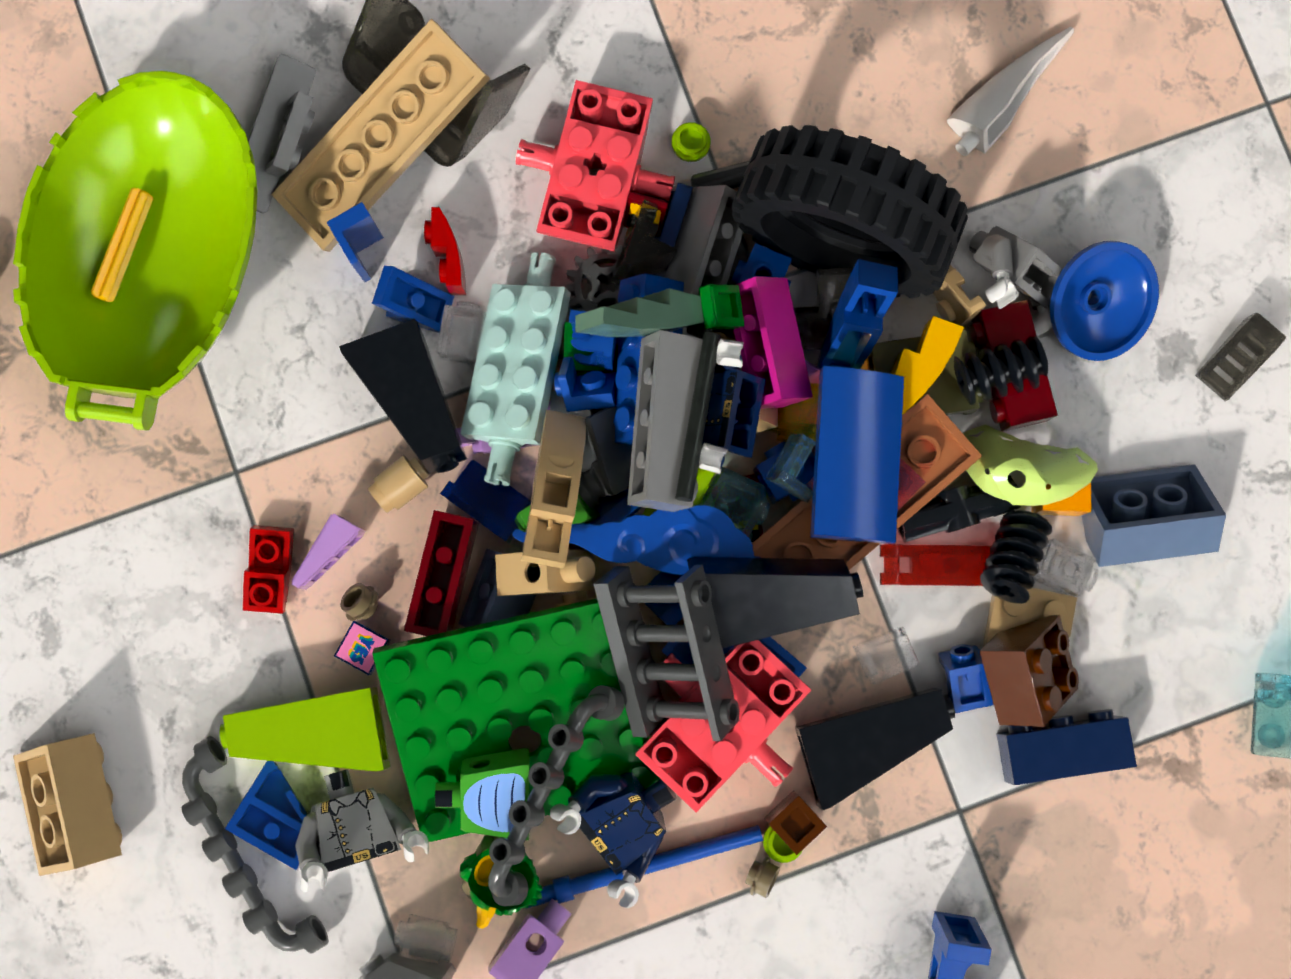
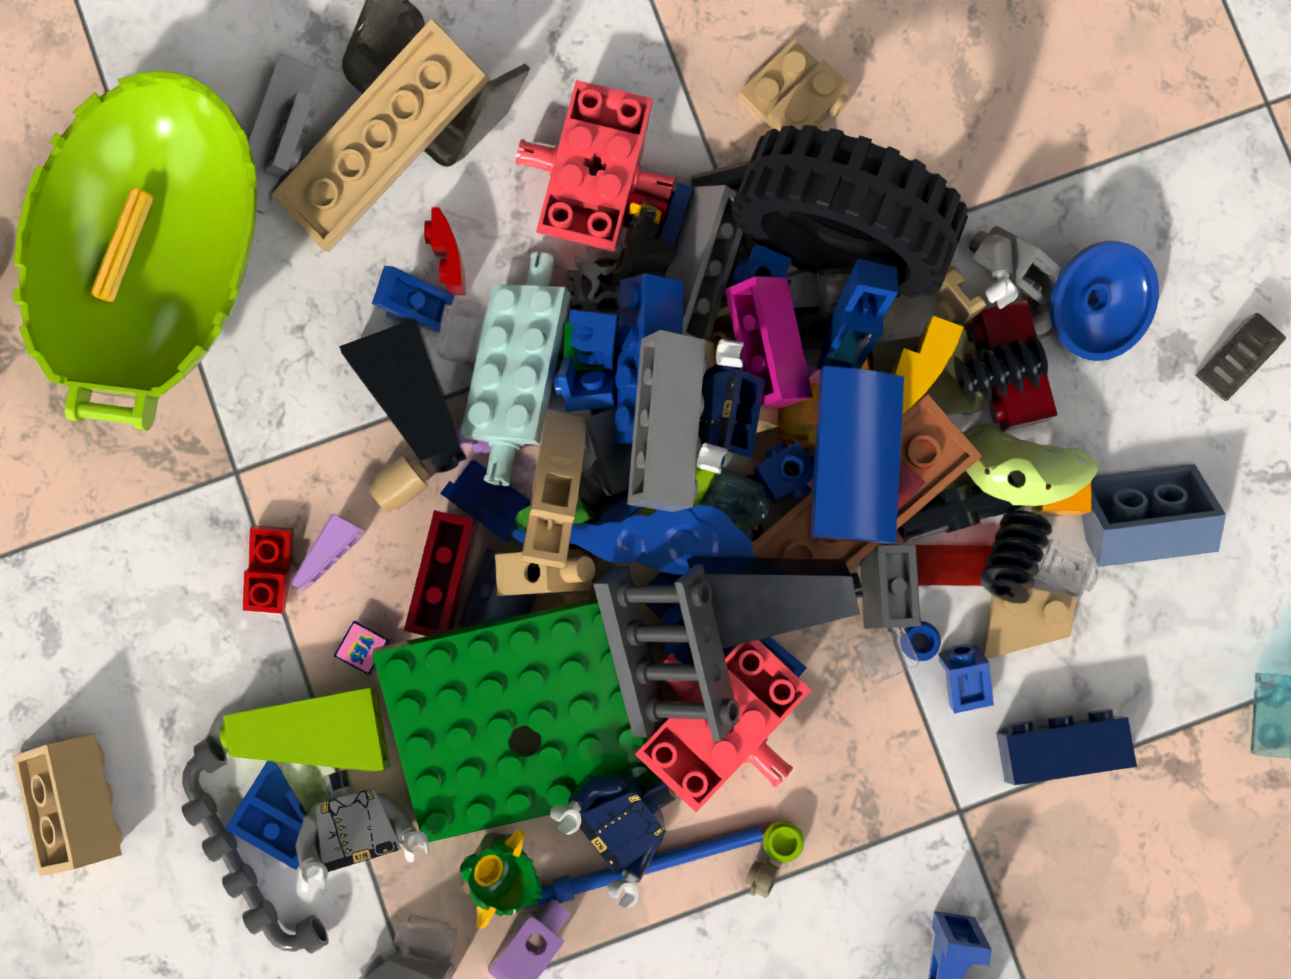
blue panel [327,202,384,283] -> none
dark tan plate [340,583,378,621] -> none
torso [435,748,529,840] -> none
dark grey bar [488,685,624,906] -> none
sand green slope [575,288,704,337] -> none
lime plate [672,122,711,162] -> none
pearl dark grey bar [675,332,721,502] -> none
green tile [699,284,744,329] -> none
reddish brown panel [764,790,827,855] -> none
clear light blue tile [766,434,816,503] -> none
black slope [795,688,955,810] -> none
white piece [947,27,1074,156] -> none
reddish brown slope [980,615,1079,727] -> none
none -> tan plate [738,39,851,131]
none -> dark grey panel [860,544,921,629]
none -> blue plate [899,621,941,661]

